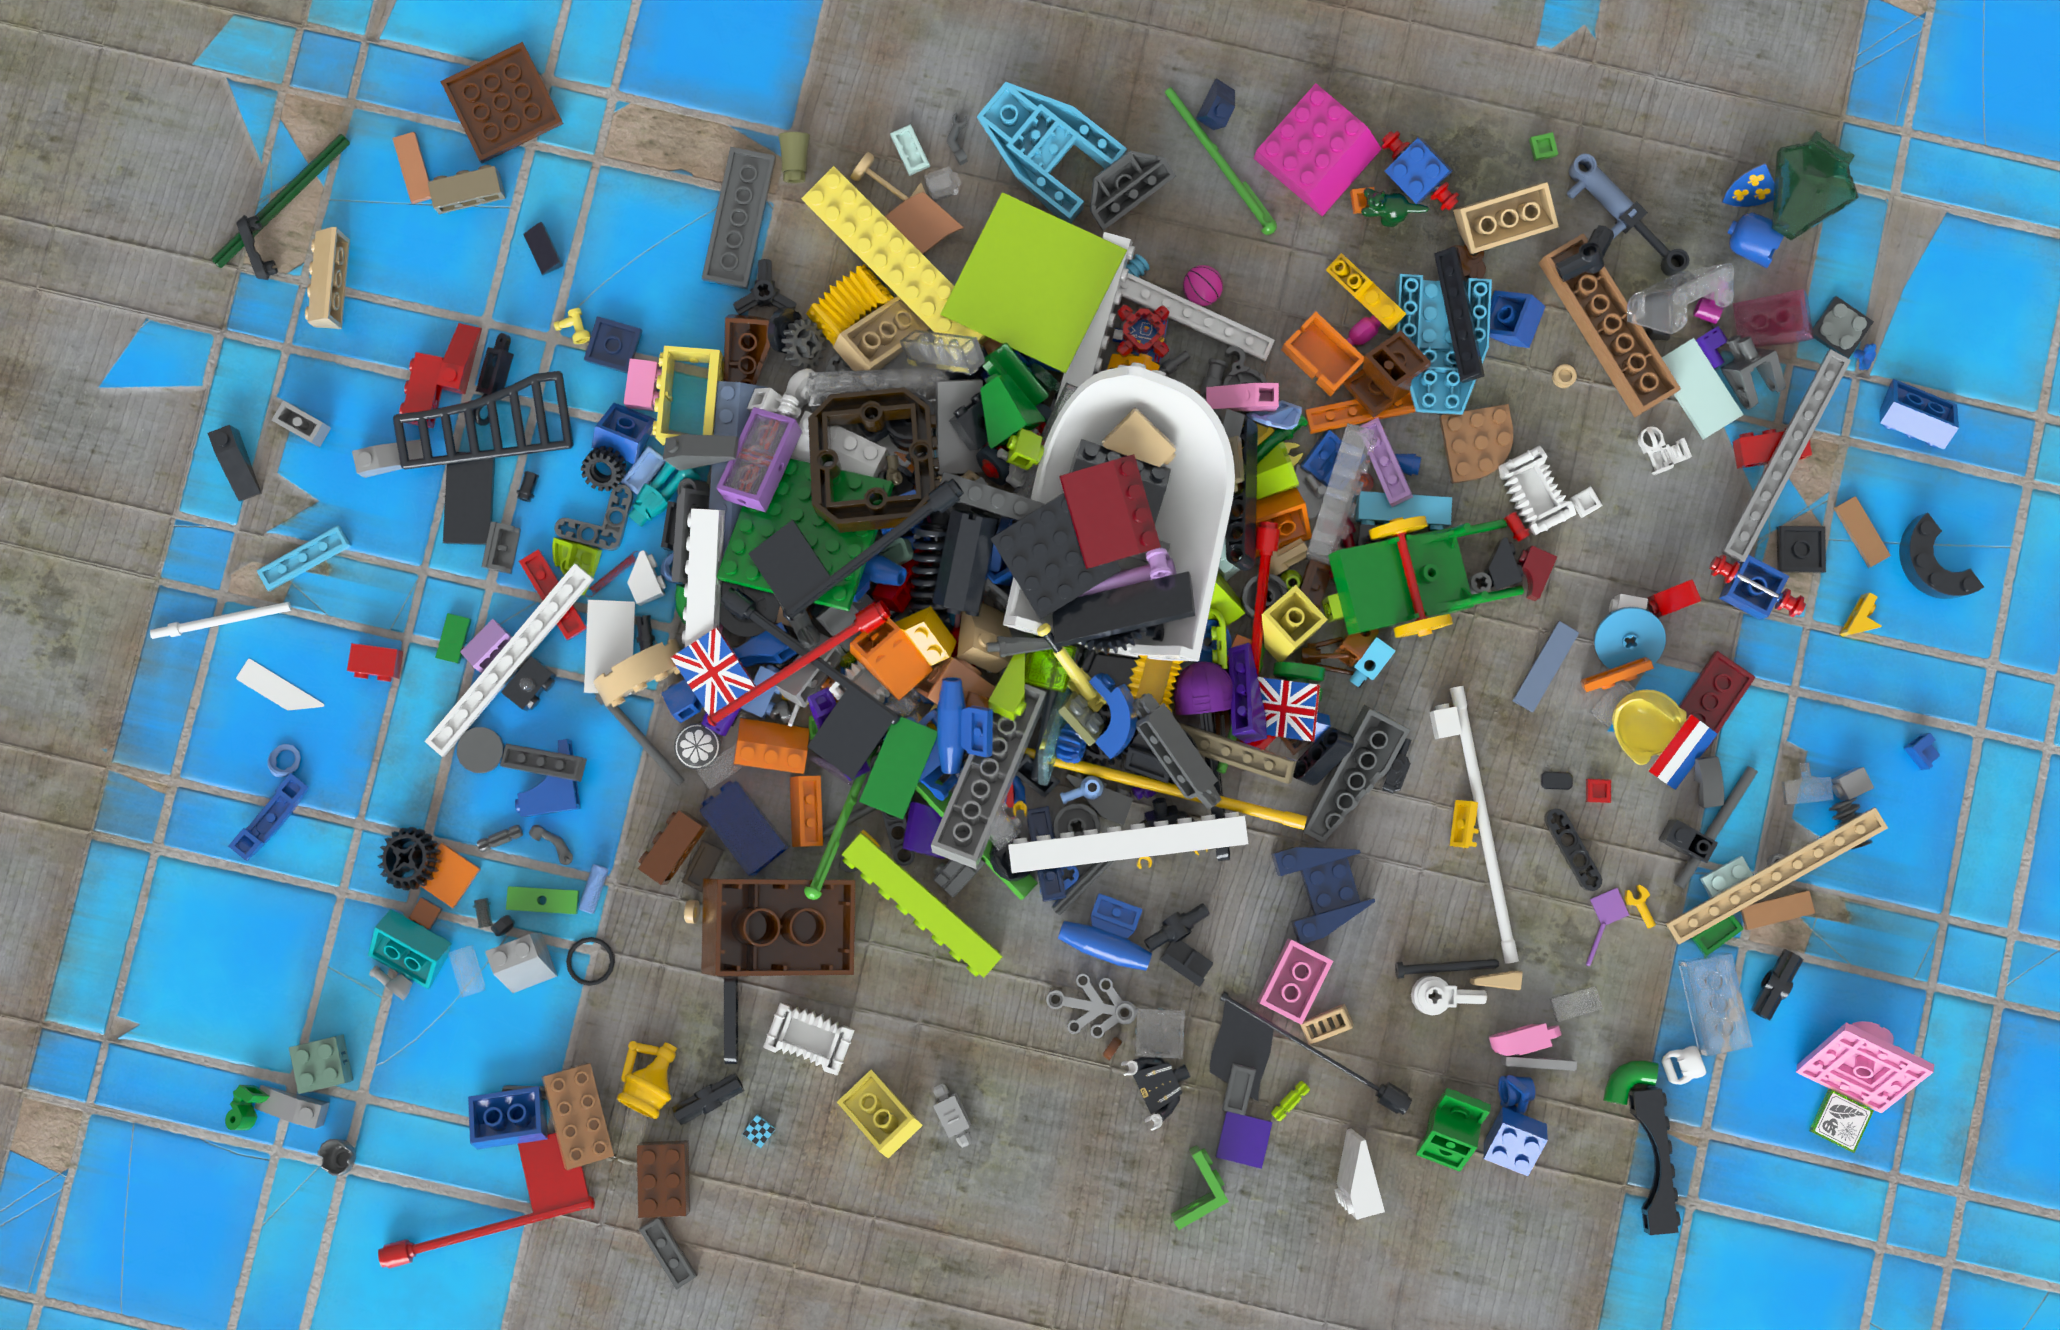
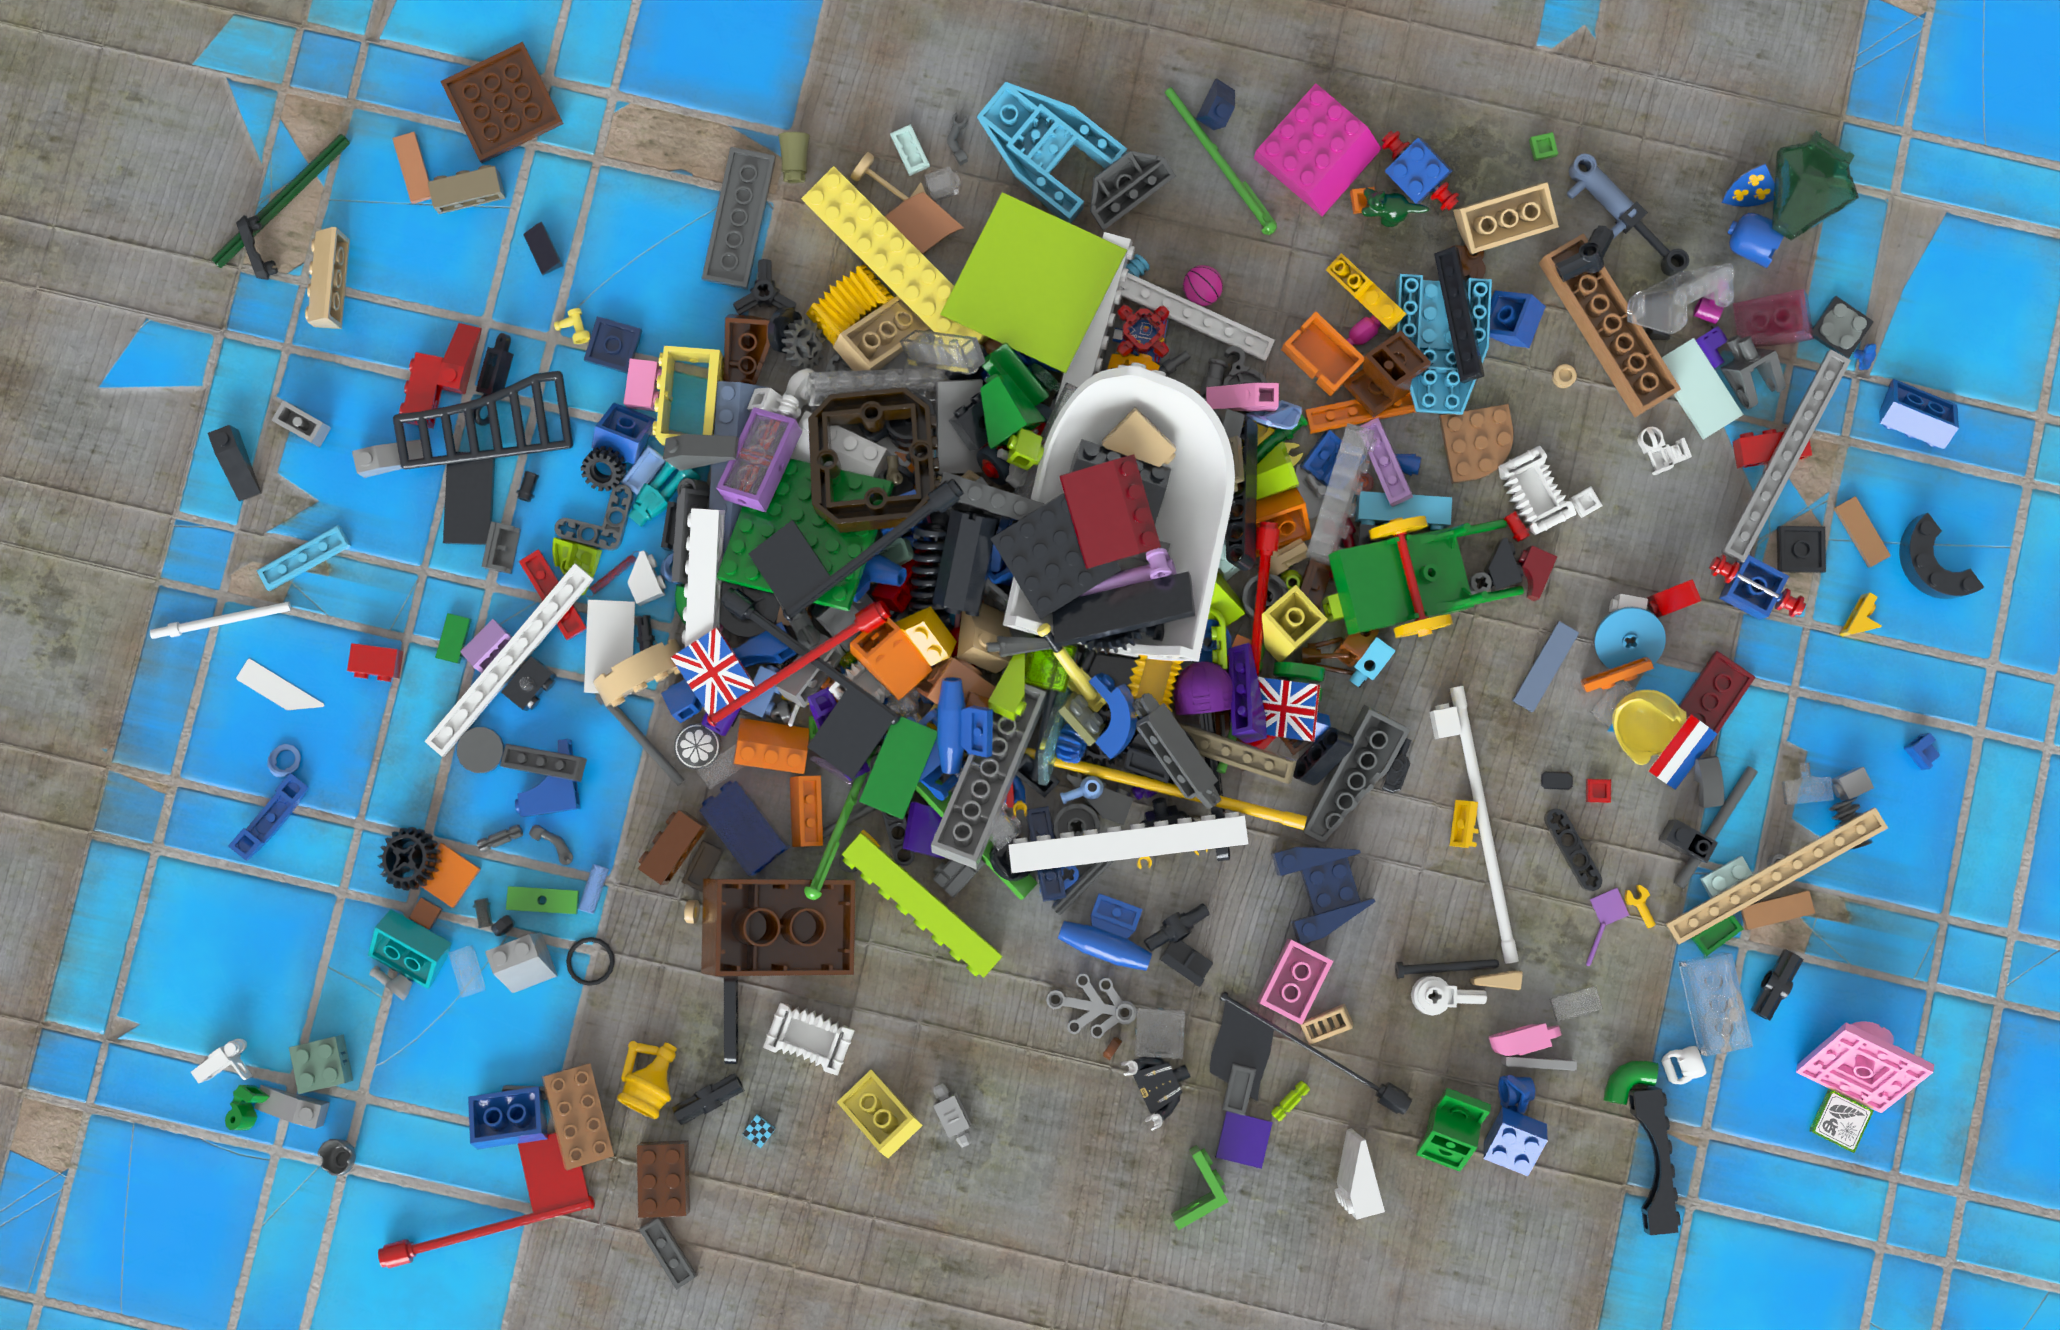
none -> white piece [191,1039,252,1083]

